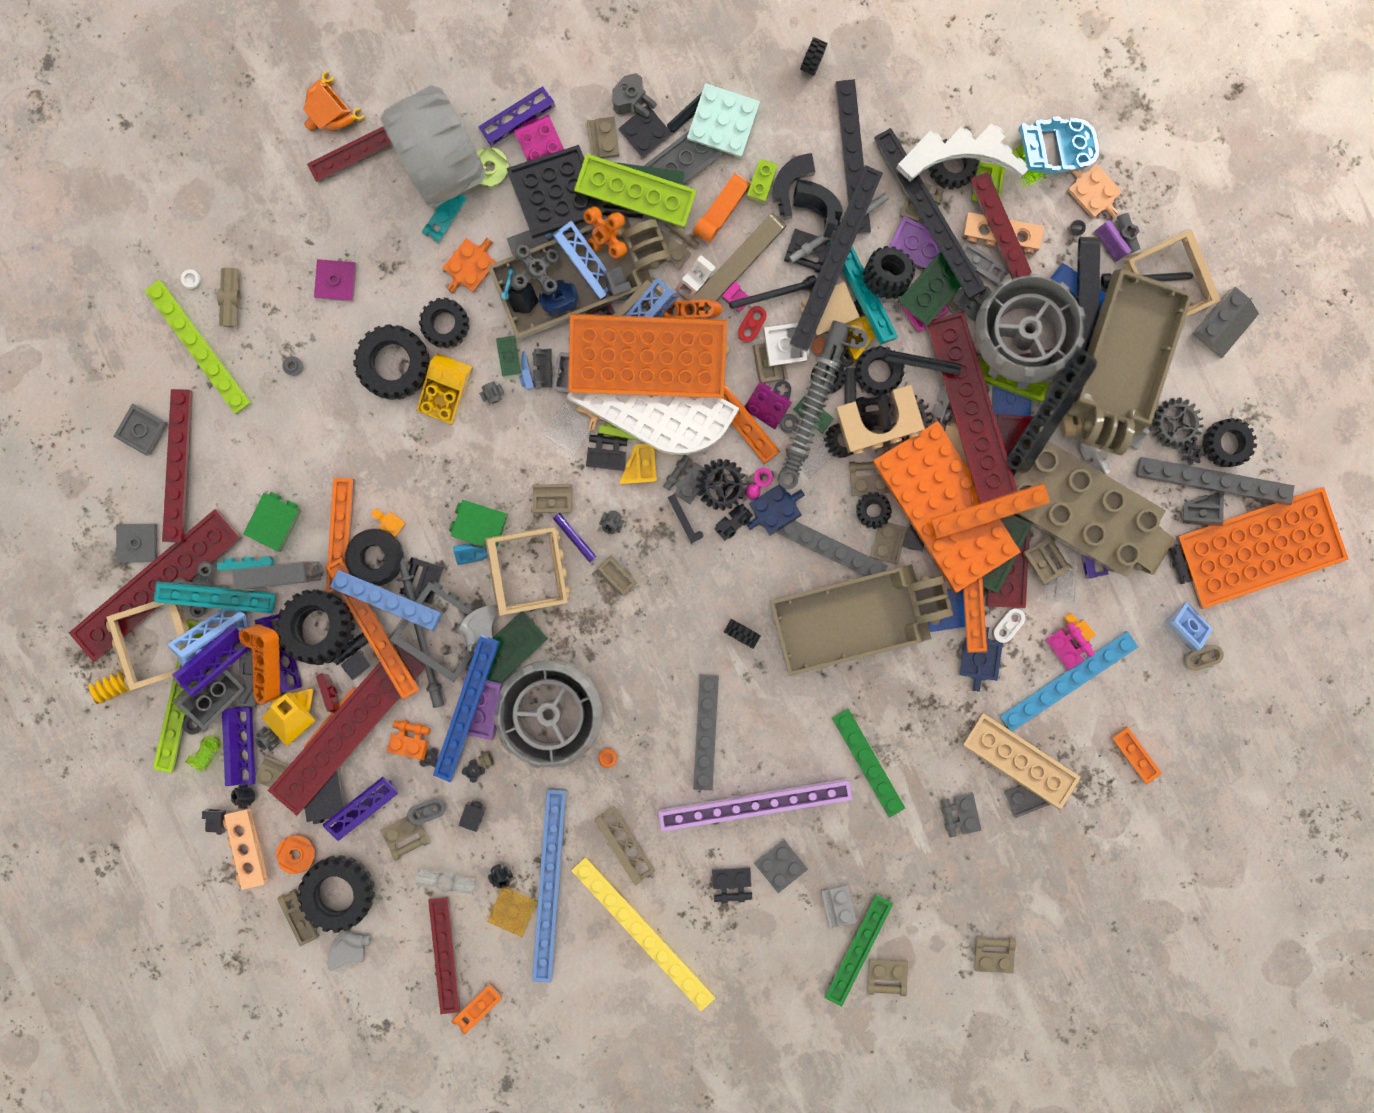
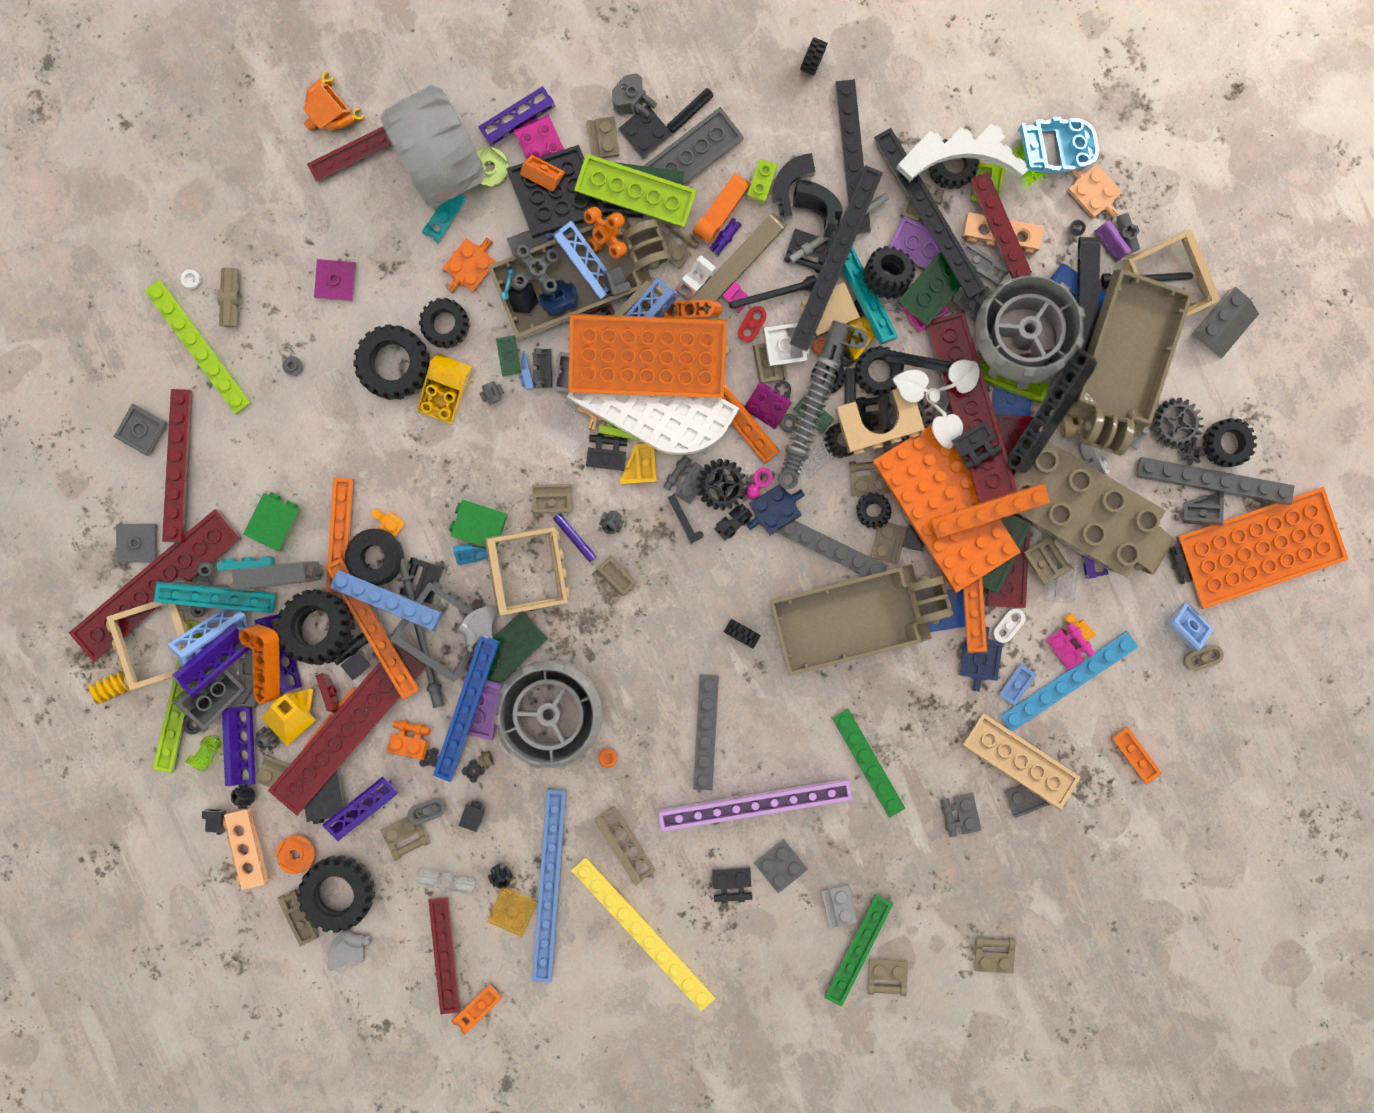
light aqua plate [687,83,760,158] -> none
none -> orange slope [520,155,565,191]
none -> dark purple pin [709,218,742,256]
none -> white plant [893,360,979,449]
none -> black plate [951,421,1002,469]
none -> medium blue plate [998,663,1037,706]

